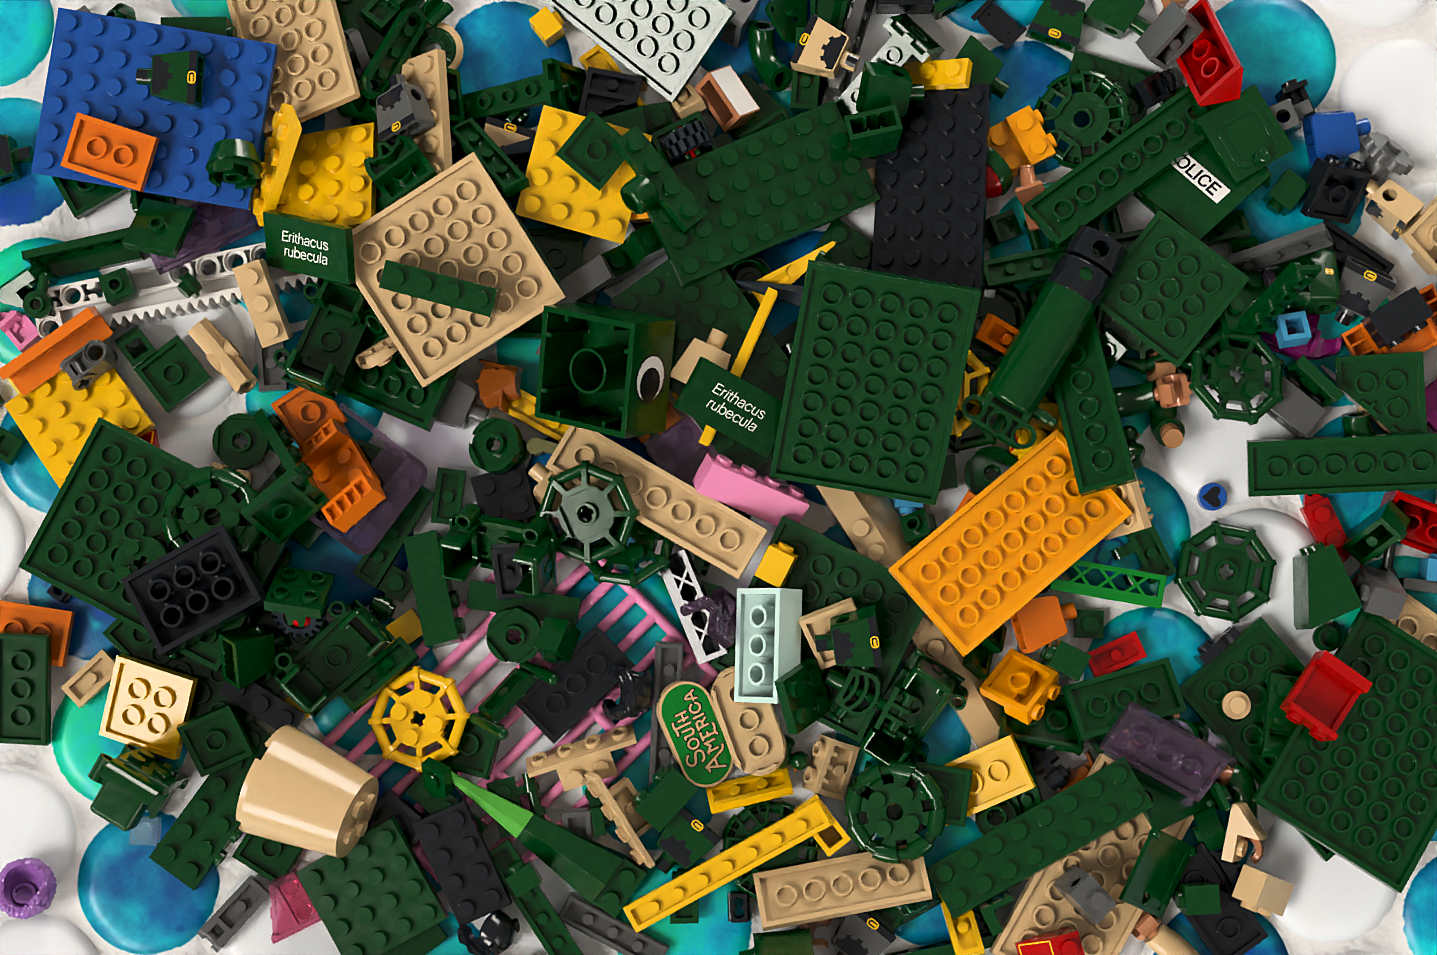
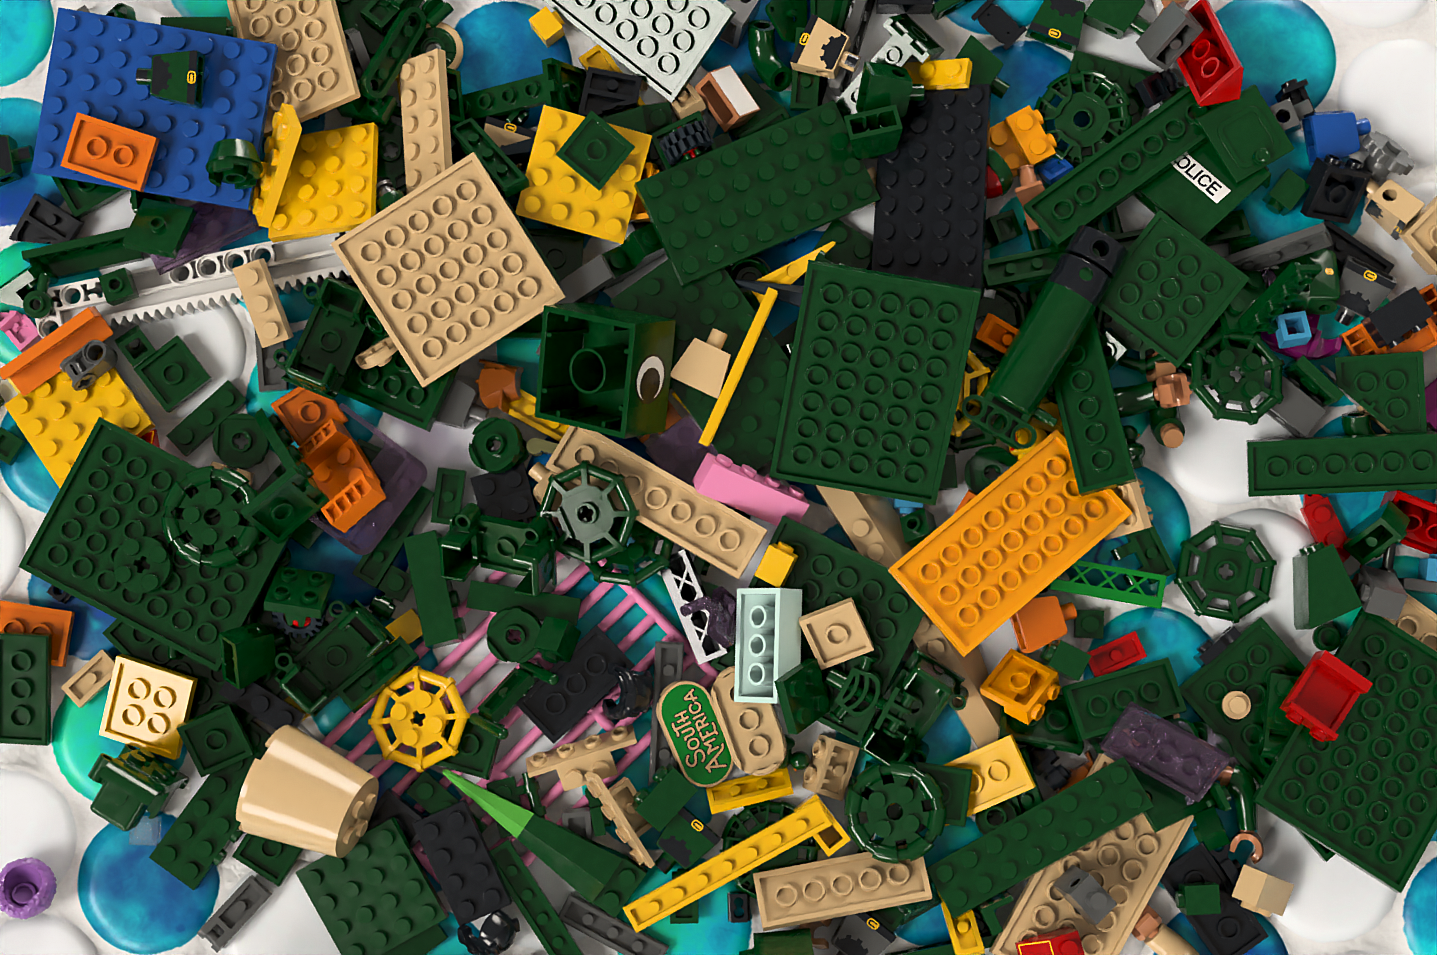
black slope [120,524,266,656] -> none
dark green plate [176,273,203,299] -> none
tan piece [188,317,258,395] -> none
dark green tile [263,210,356,285] -> none
clear pink wing [269,869,321,944] -> none
dark green plate [364,135,438,205] -> none
dark grey torso [376,74,435,145] -> none
dark green brick [379,260,501,317] -> none
dark green plate [422,757,458,799] -> none
black plate [491,543,526,600] -> none
dark green plate [505,860,543,899] -> none
dark green plate [613,125,708,233] -> none
dark green tile [674,356,782,458] -> none
dark green torso [815,605,883,667] -> none
dark green slope [962,624,1007,679] -> none
dark green container [1118,828,1198,919] -> none
blue tile [1197,483,1227,511] -> none
tan slope [1221,802,1268,862] -> none
none -> black wing [9,193,84,244]
none -> dark green plate [166,380,248,457]
none -> blue plate [1037,158,1074,186]

